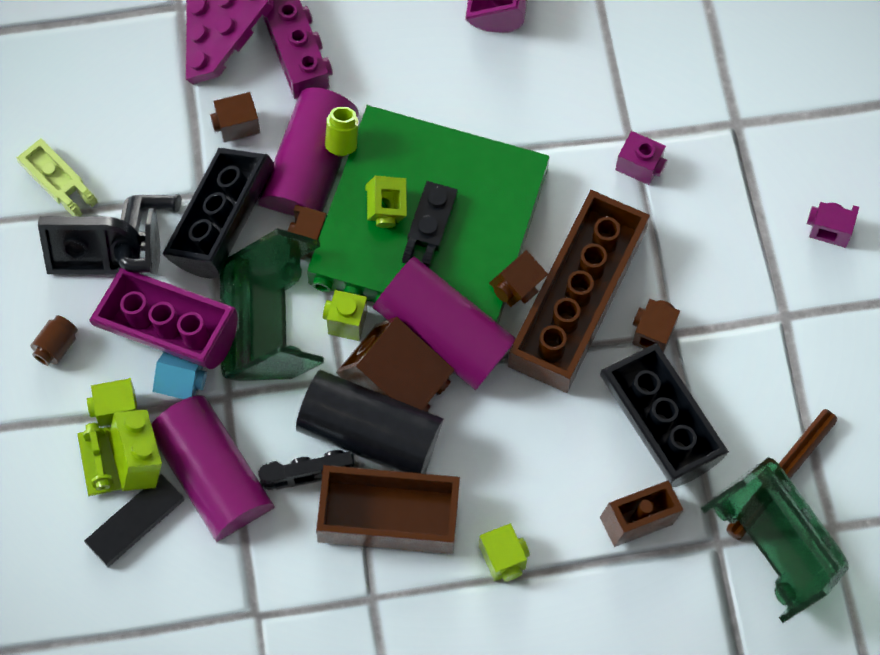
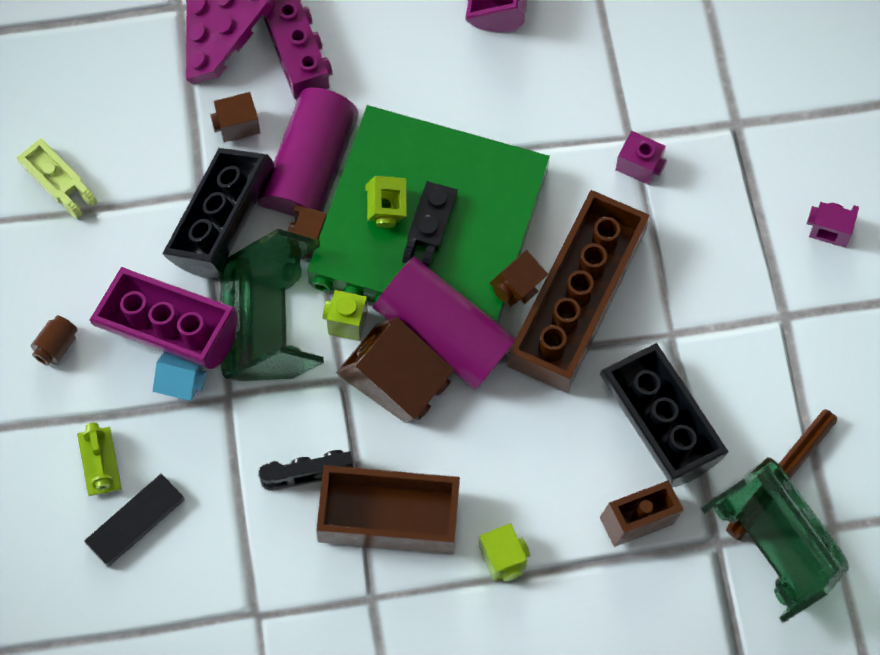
black plate [38,194,182,275] -> none
lime brick [87,378,138,428] -> none
lime brick [108,409,162,491] -> none
magenta brick [151,395,275,543] -> none
black brick [296,370,444,474] -> none
lime brick [325,107,359,156] -> none
reddish brown brick [632,299,680,353] -> none

